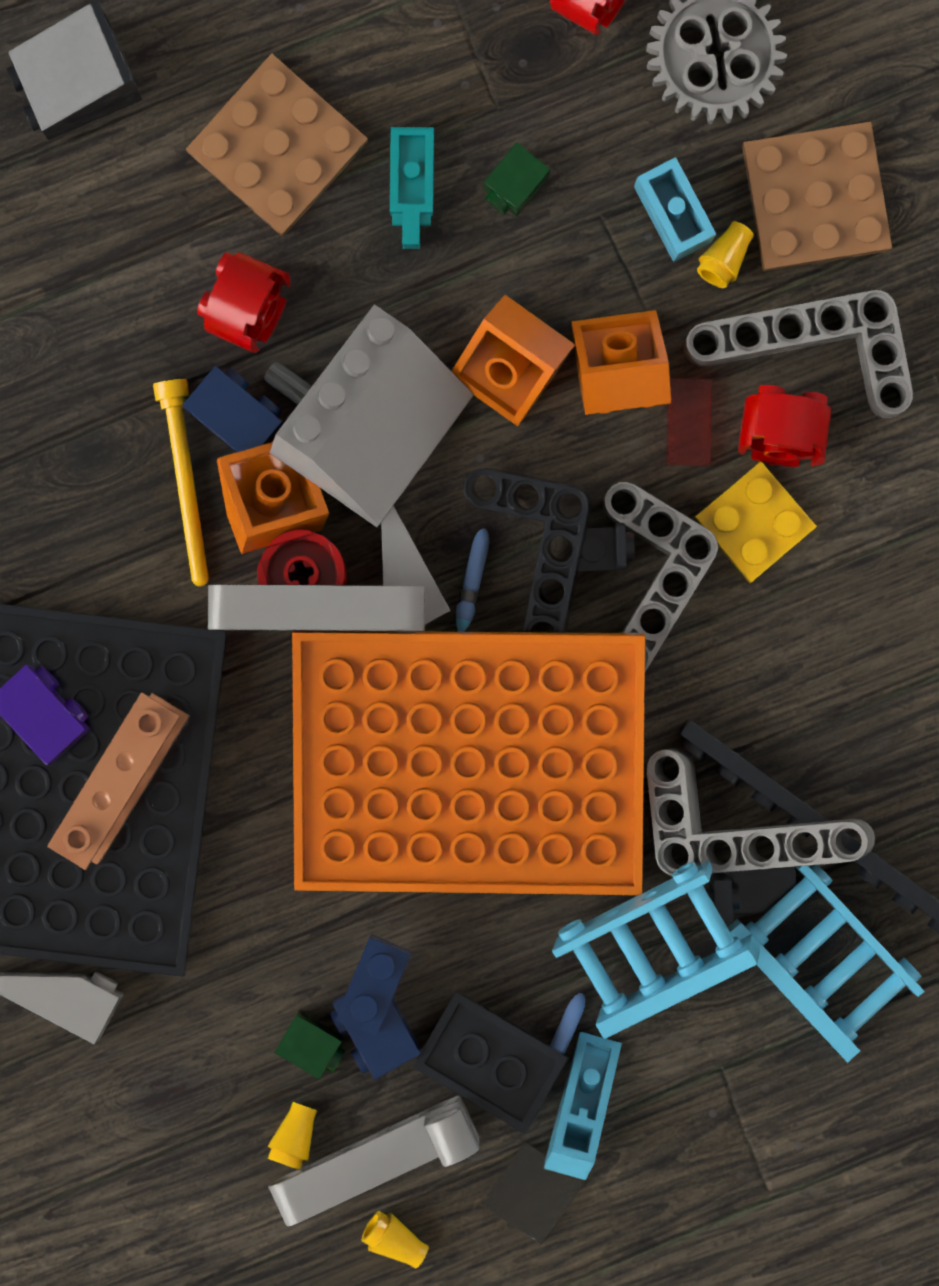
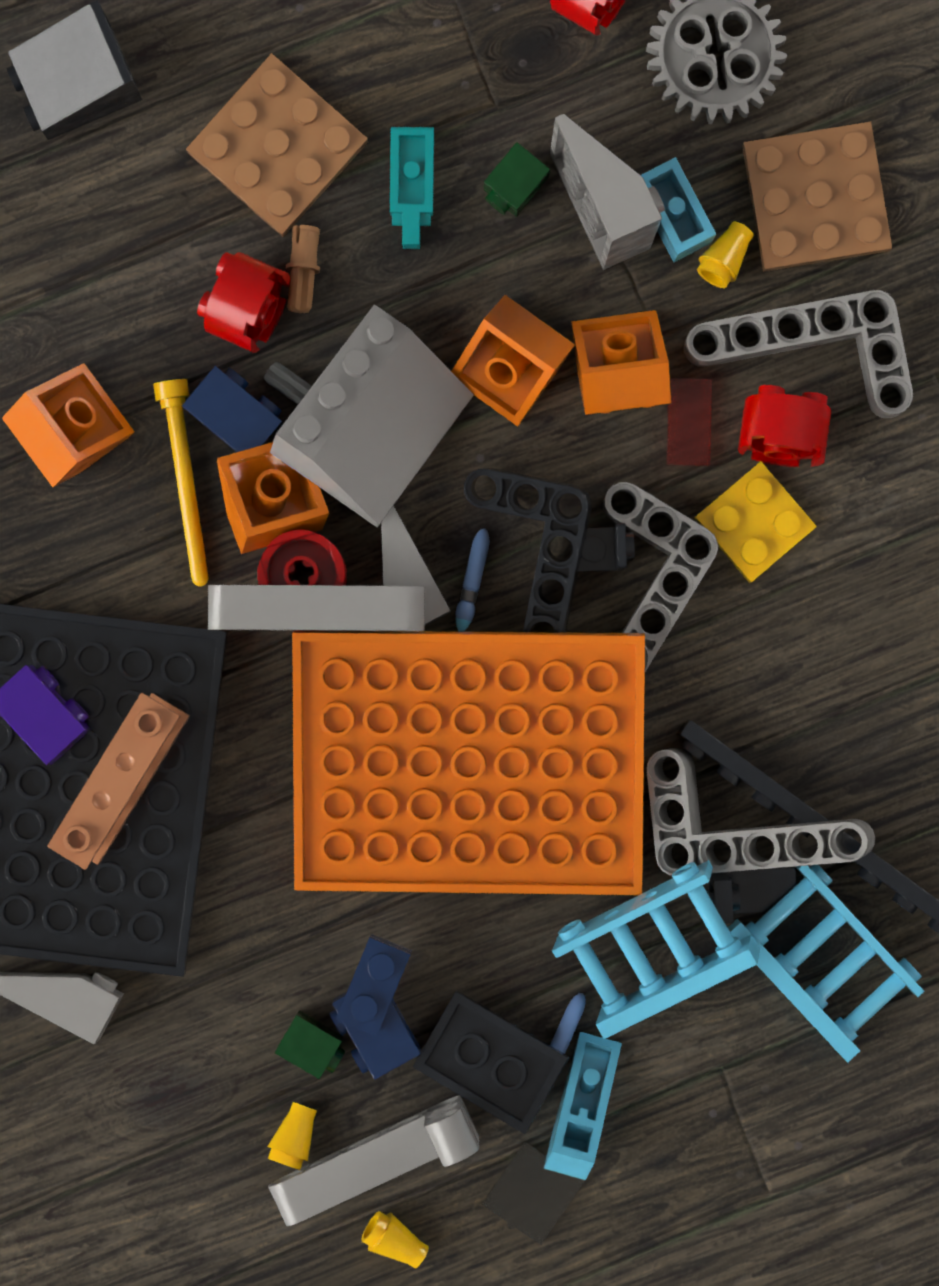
none -> orange slope [2,363,135,487]
none -> medium nougat axle [286,225,320,313]
none -> light grey slope [550,114,665,270]

